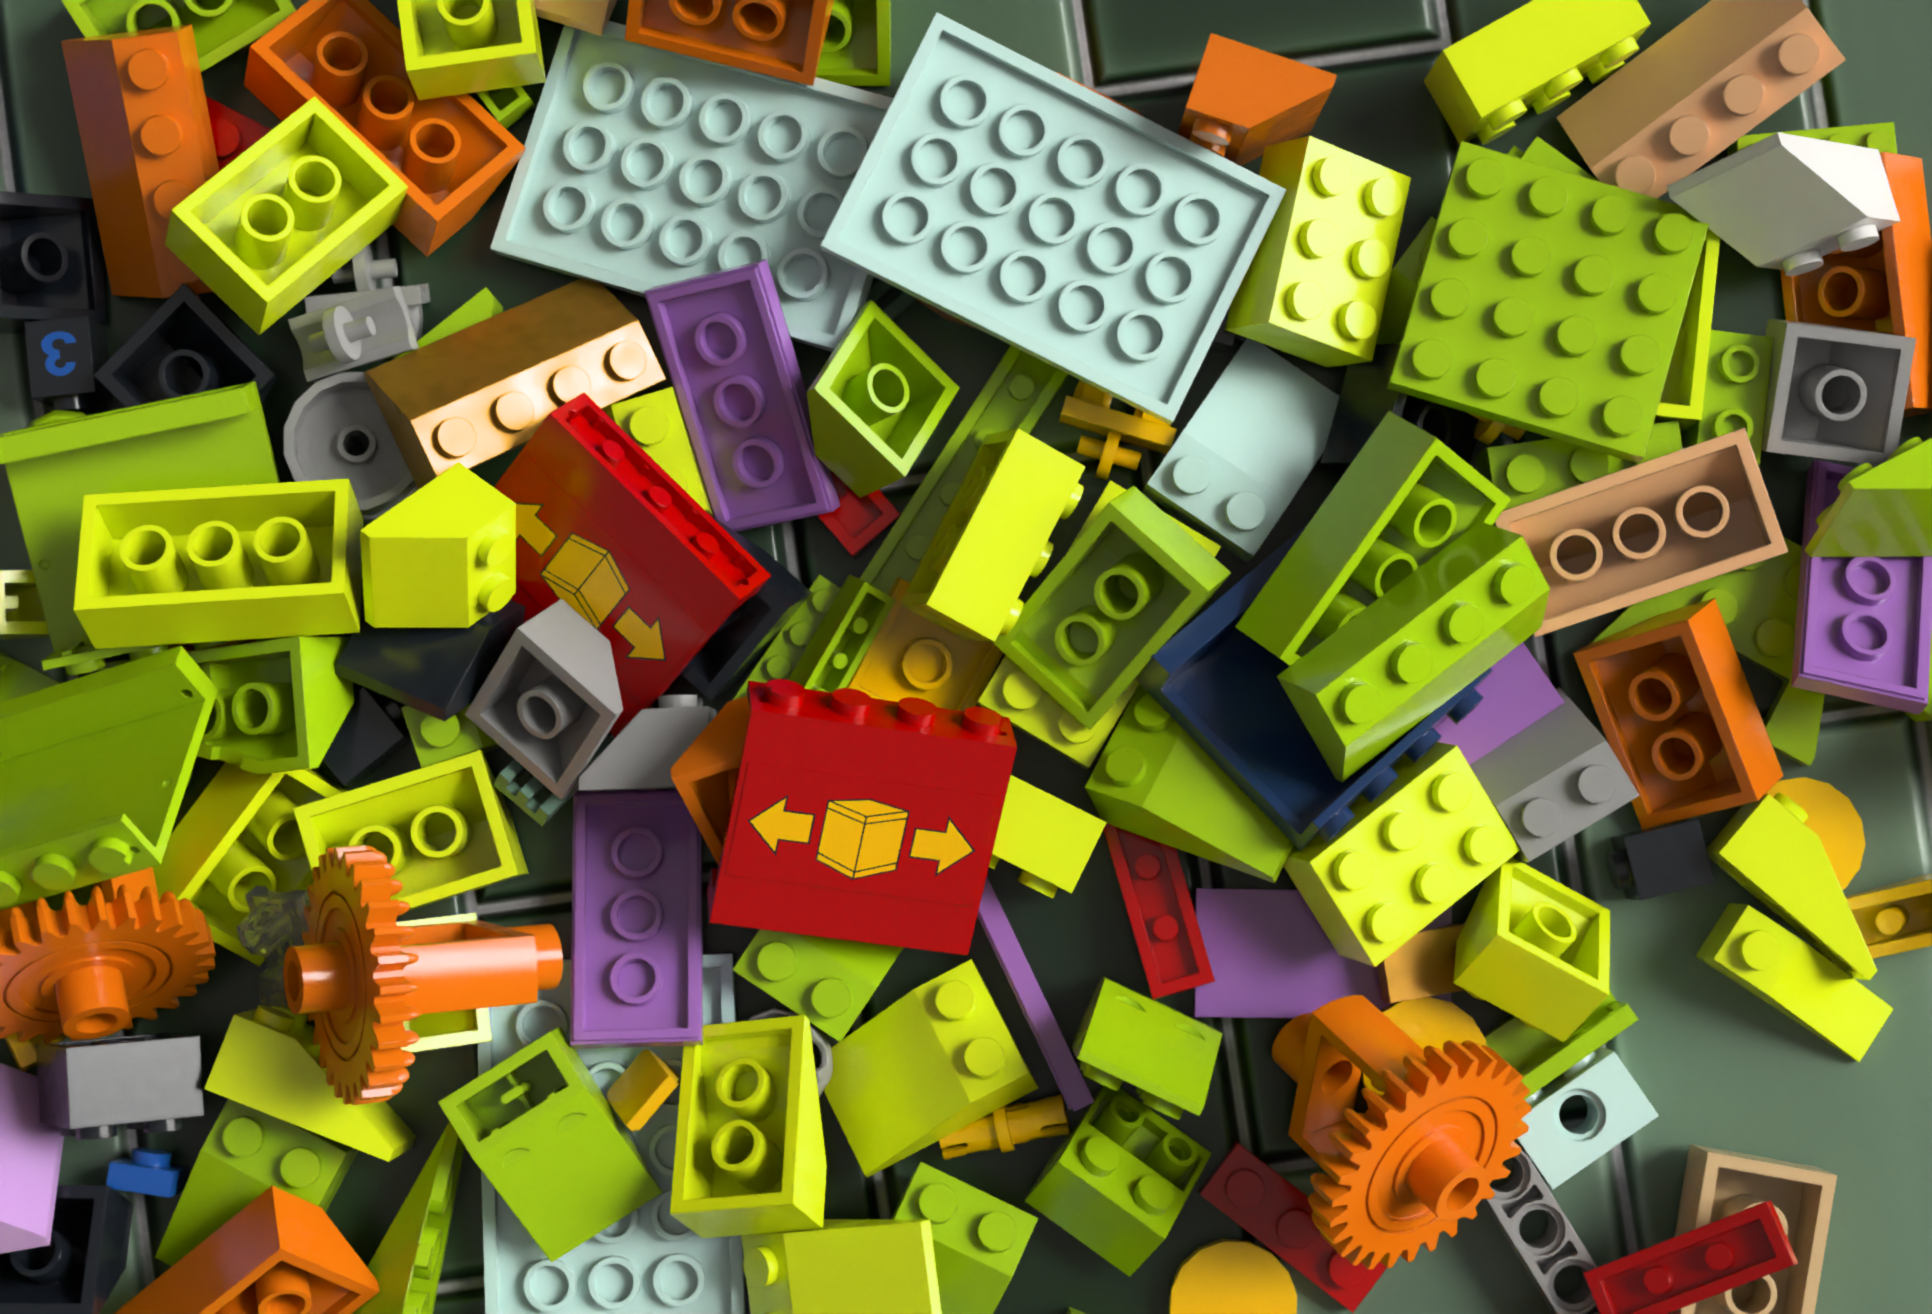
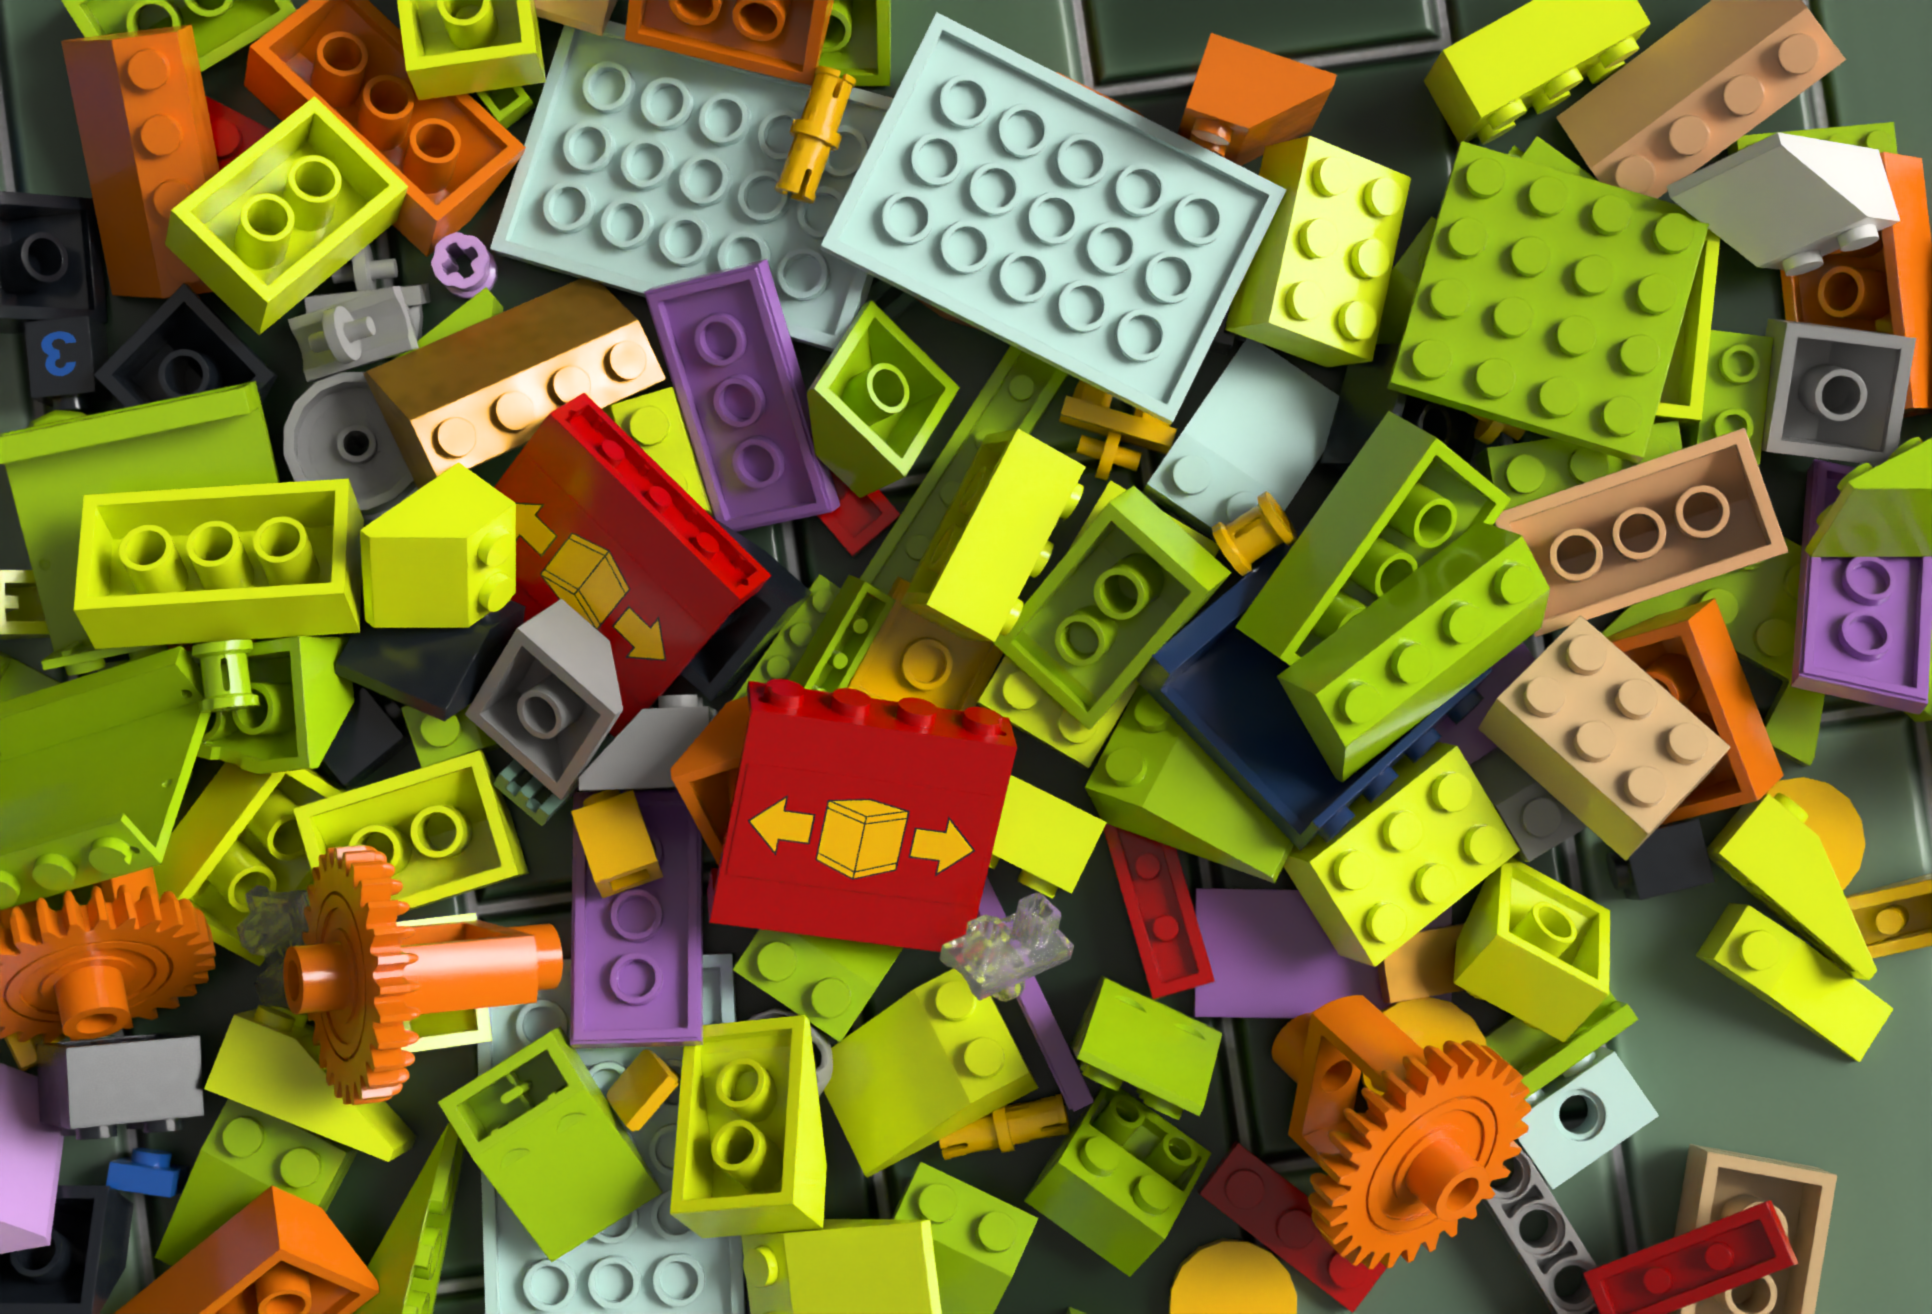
none -> lime bush [192,639,260,713]
none -> lavender bush [431,232,498,299]
none -> yellow brick [571,789,664,899]
none -> yellow pin [774,66,856,204]
none -> clear hips [939,892,1074,1002]
none -> yellow bush [1211,491,1298,576]
none -> tan brick [1478,615,1731,861]

